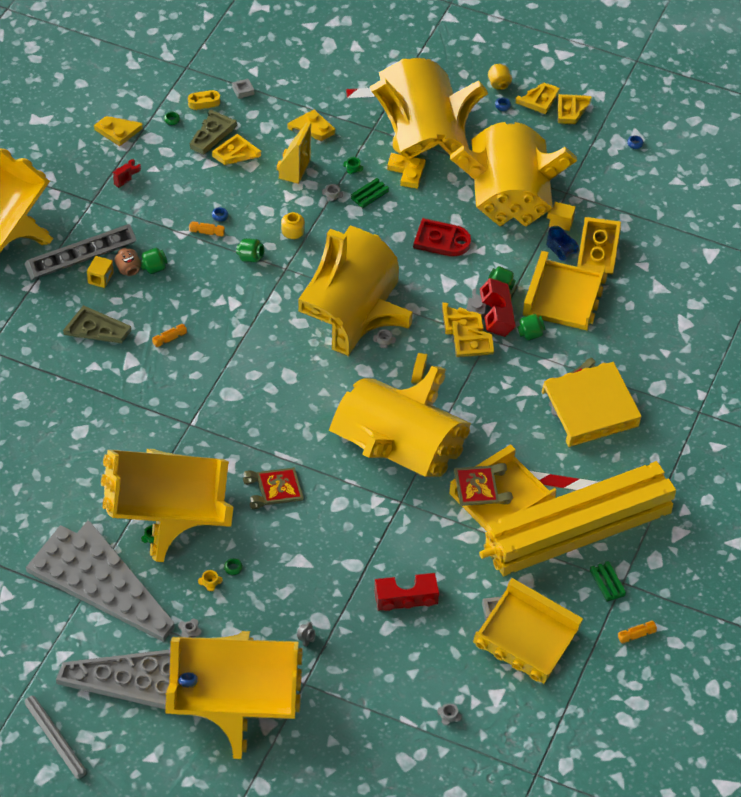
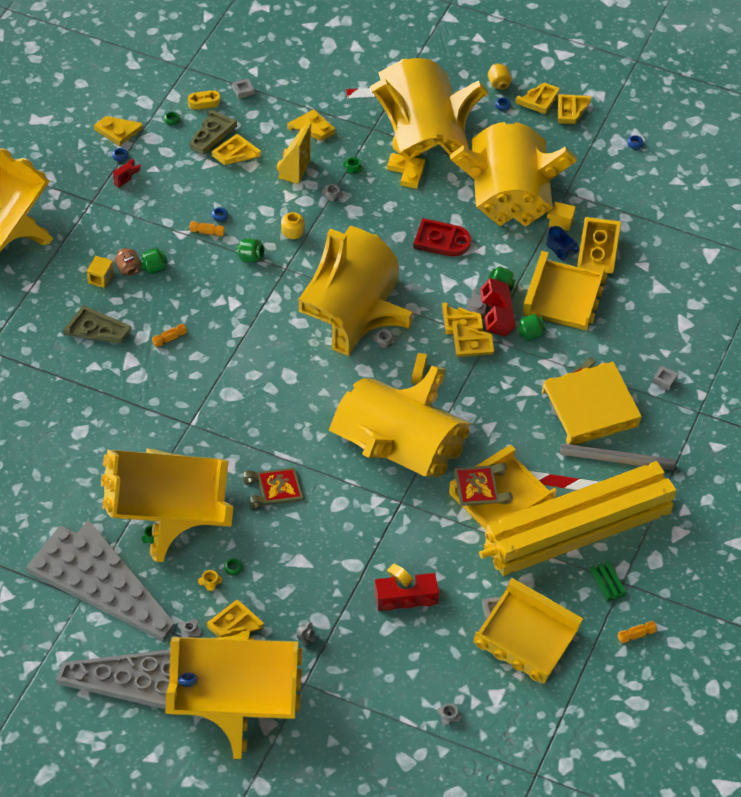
light grey brick [24,224,137,280] -> none
light grey axle [25,695,86,779] -> none
green tile [351,178,389,208] -> none
none -> blue piece [112,148,129,162]
none -> yellow wing [207,599,264,638]
none -> yellow beam [387,564,414,587]
none -> light grey axle [560,444,676,470]
none -> light grey plate [652,366,678,390]

